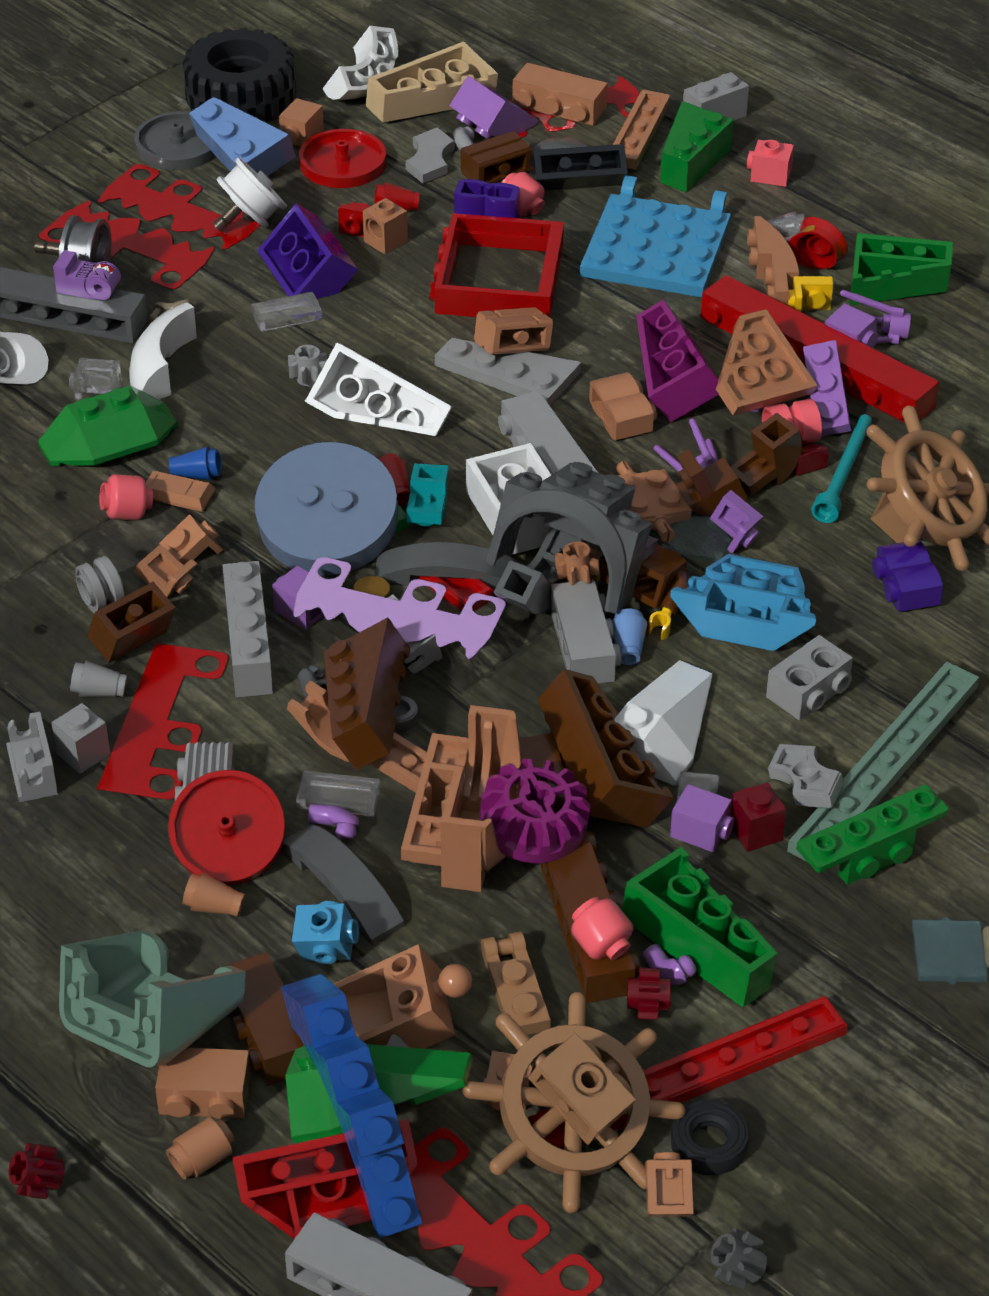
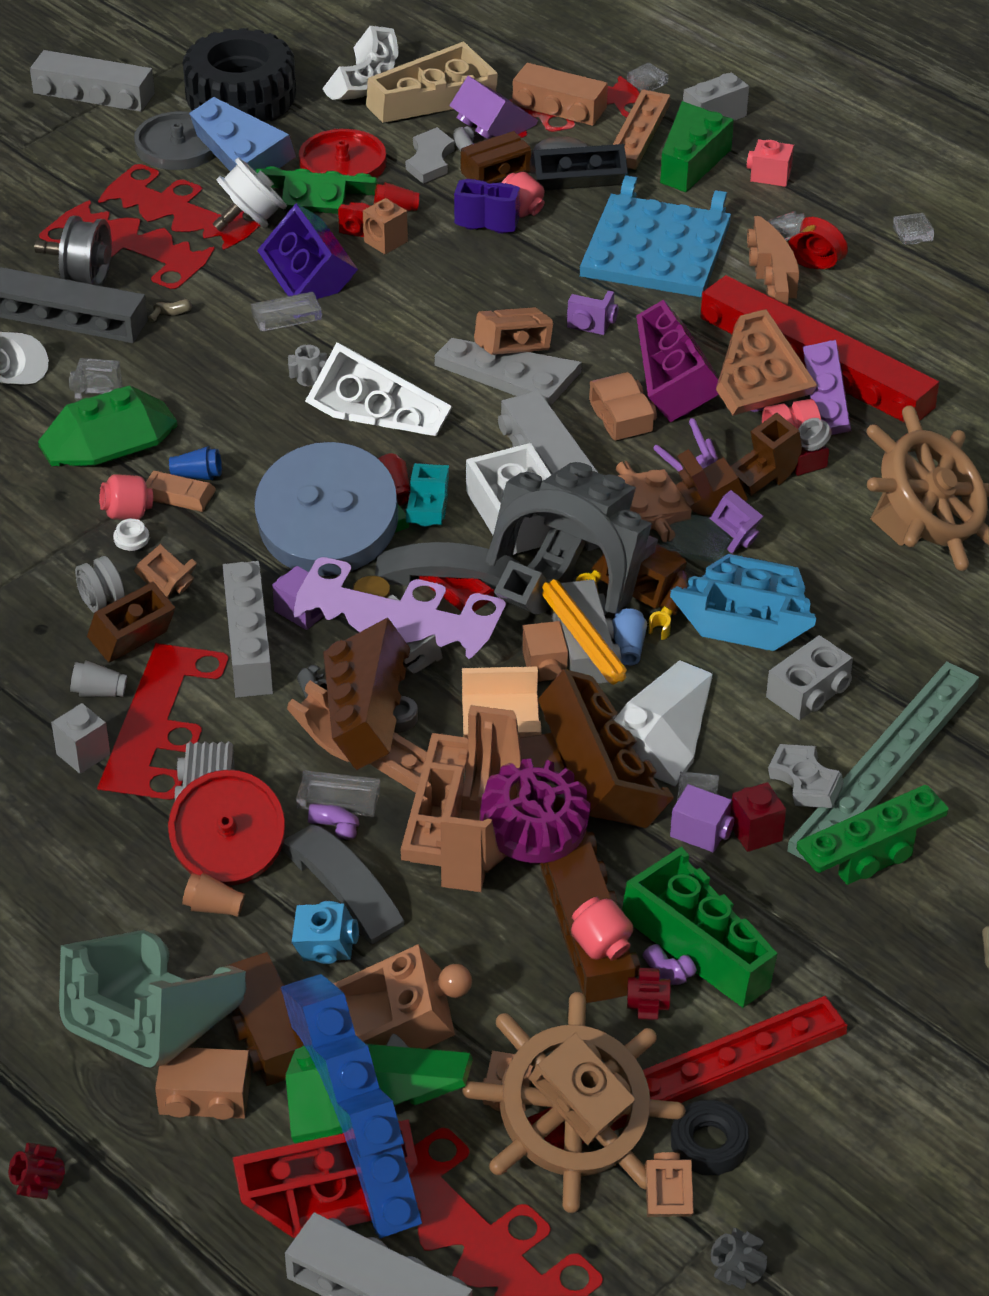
light grey hinge [6,712,58,802] -> none
medium lavender leg [53,250,121,300] -> none
white brick [129,303,197,400] -> none
nougat bracket [159,514,223,565] -> none
nougat brick [166,1117,235,1180] -> none
nougat brick [279,98,324,147] -> none
red window [429,213,564,318] -> none
medium nougat plate [480,931,551,1035] -> none
nougat gear [555,541,600,585] -> none
yellow bracket [788,276,833,312] -> none
teal piece [811,414,872,523] -> none
medium lavender brick [825,303,878,348] -> none
medium lavender plant [840,290,911,344] -> none
green wedge [849,233,953,305] -> none
dark purple brick [872,540,943,612] -> none
clear light blue piece [912,917,988,985] -> none
none -> light grey brick [30,50,154,112]
none -> white plate [113,519,149,551]
none -> green bracket [256,166,378,214]
none -> light nougat panel [462,667,541,738]
none -> nougat brick [523,621,568,682]
none -> light orange axle [542,579,627,685]
none -> medium lavender bracket [567,291,618,335]
none -> clear tile [627,62,668,91]
none -> light grey plate [798,418,832,451]
none -> clear plate [893,213,934,245]

